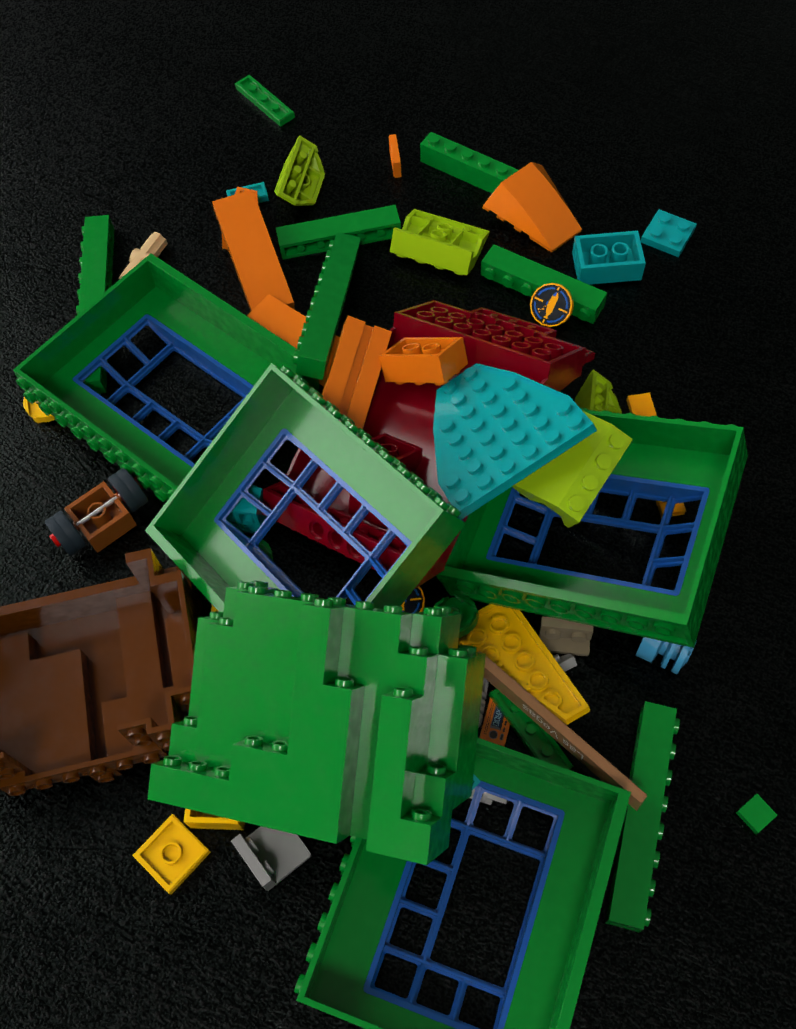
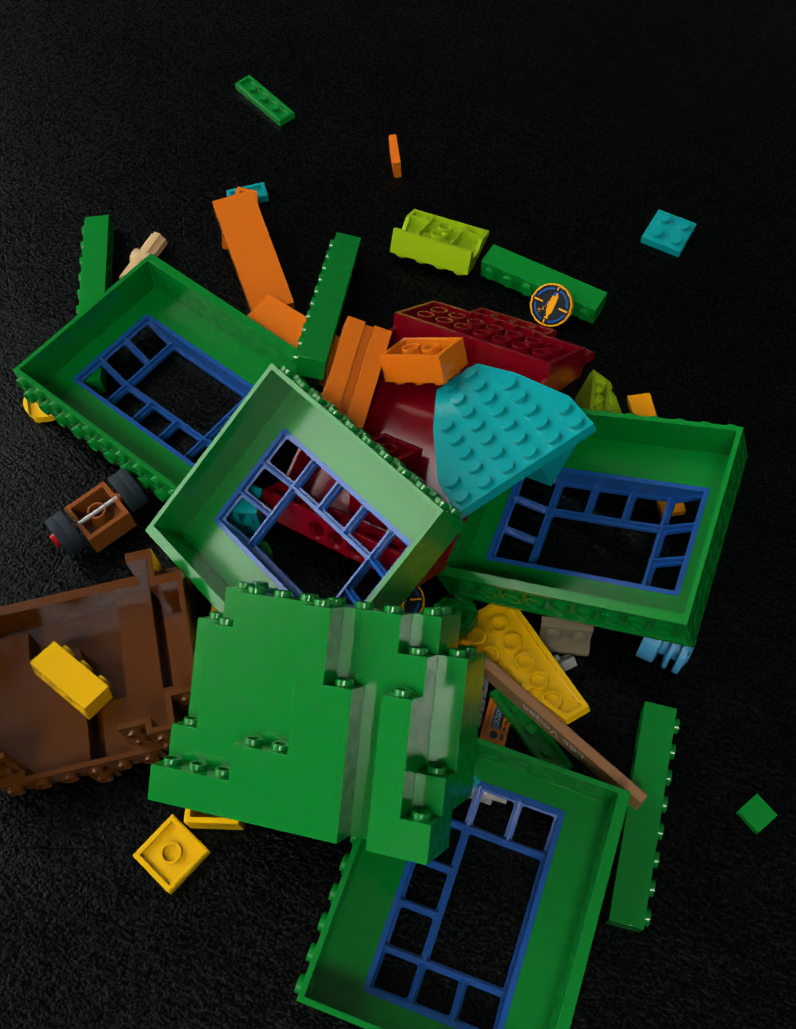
light grey bracket [231,826,311,891] -> none
lime wedge [274,135,325,206] -> none
green brick [276,205,401,260] -> none
green brick [420,132,519,193] -> none
orange wedge [482,162,582,253] -> none
lime piece [512,411,633,528] -> none
teal brick [572,231,646,285] -> none
none -> yellow brick [30,641,113,720]

